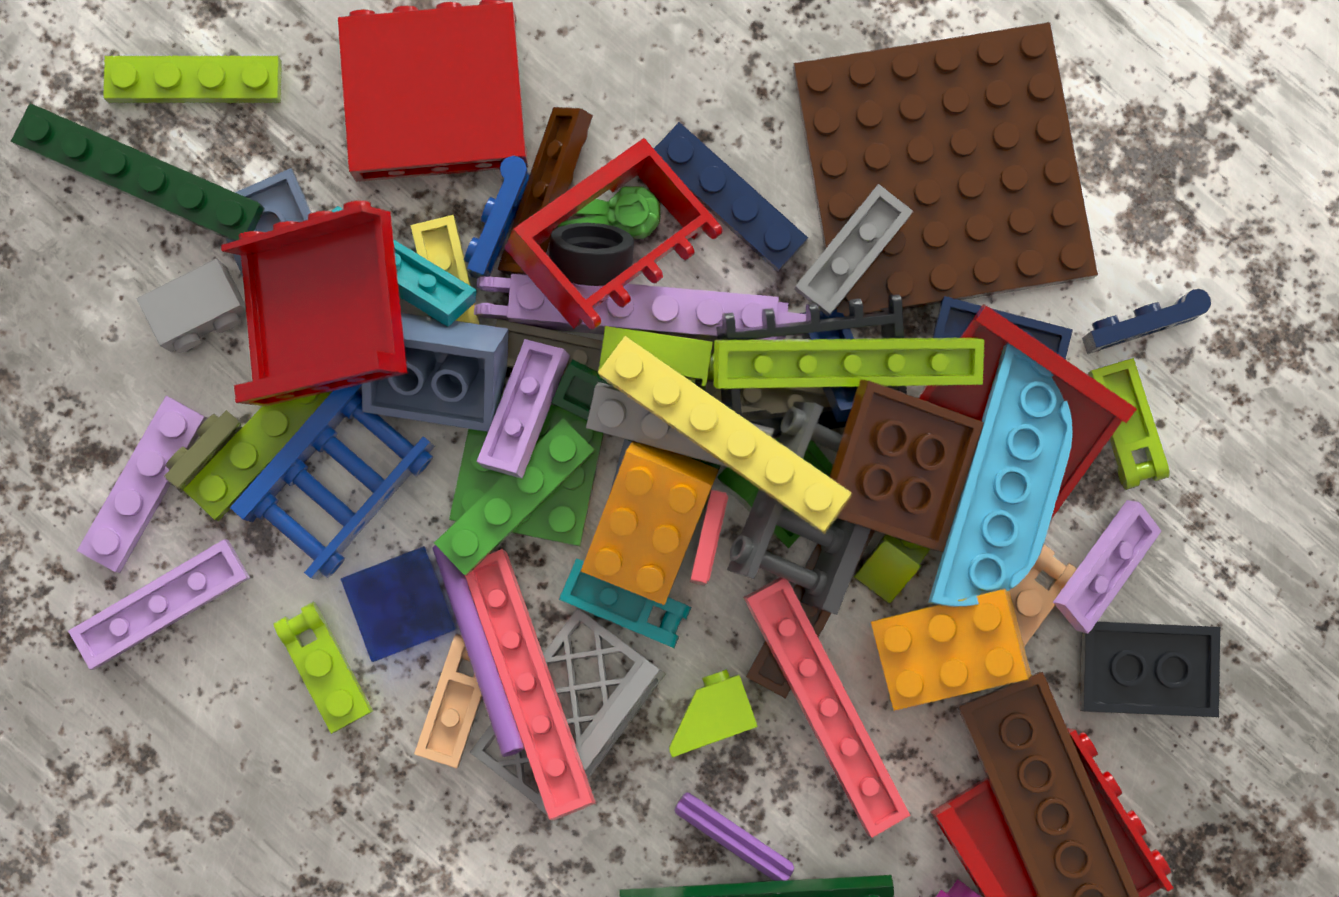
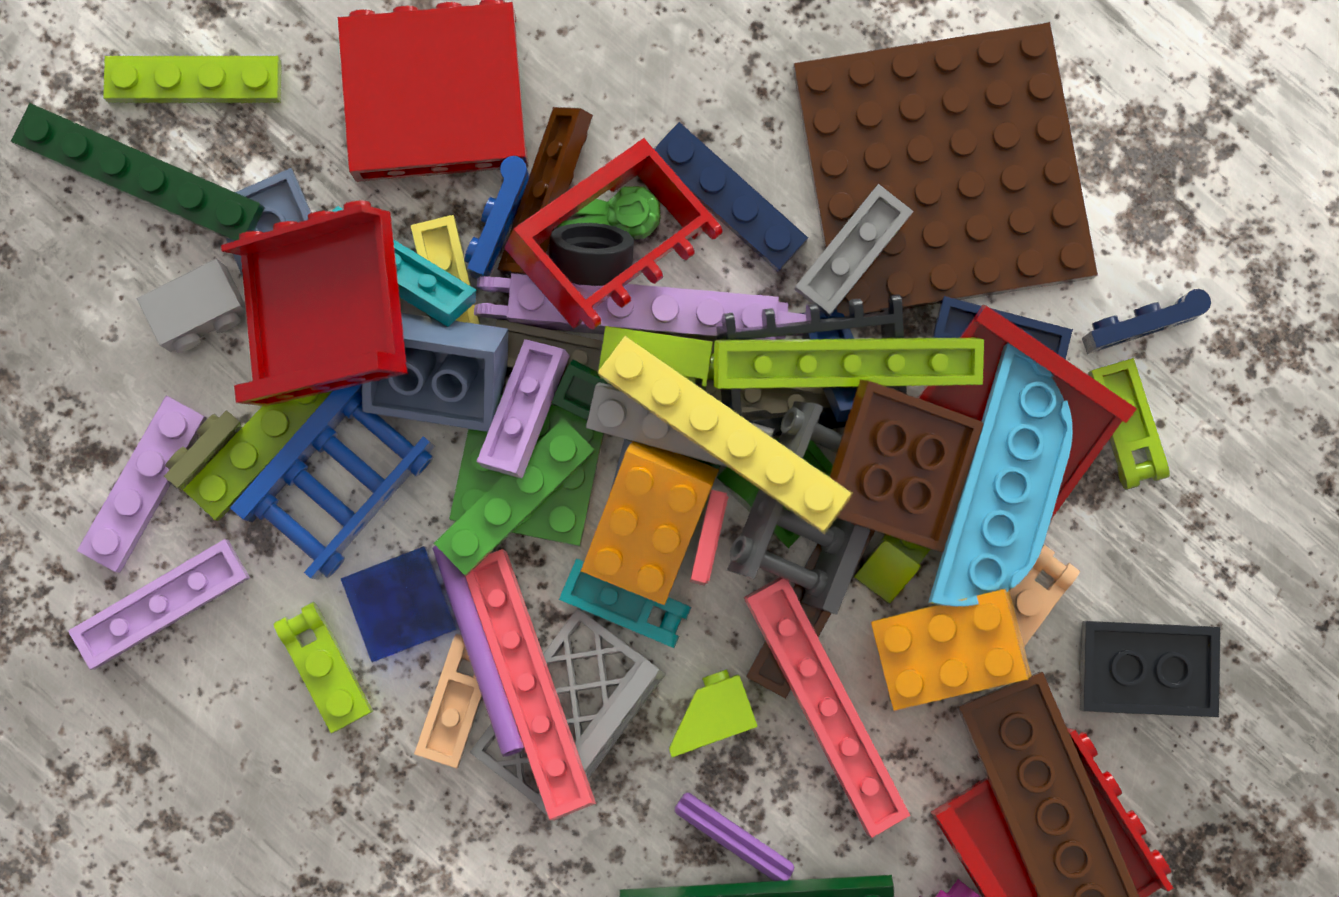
lavender plate [1053,500,1161,634] -> none

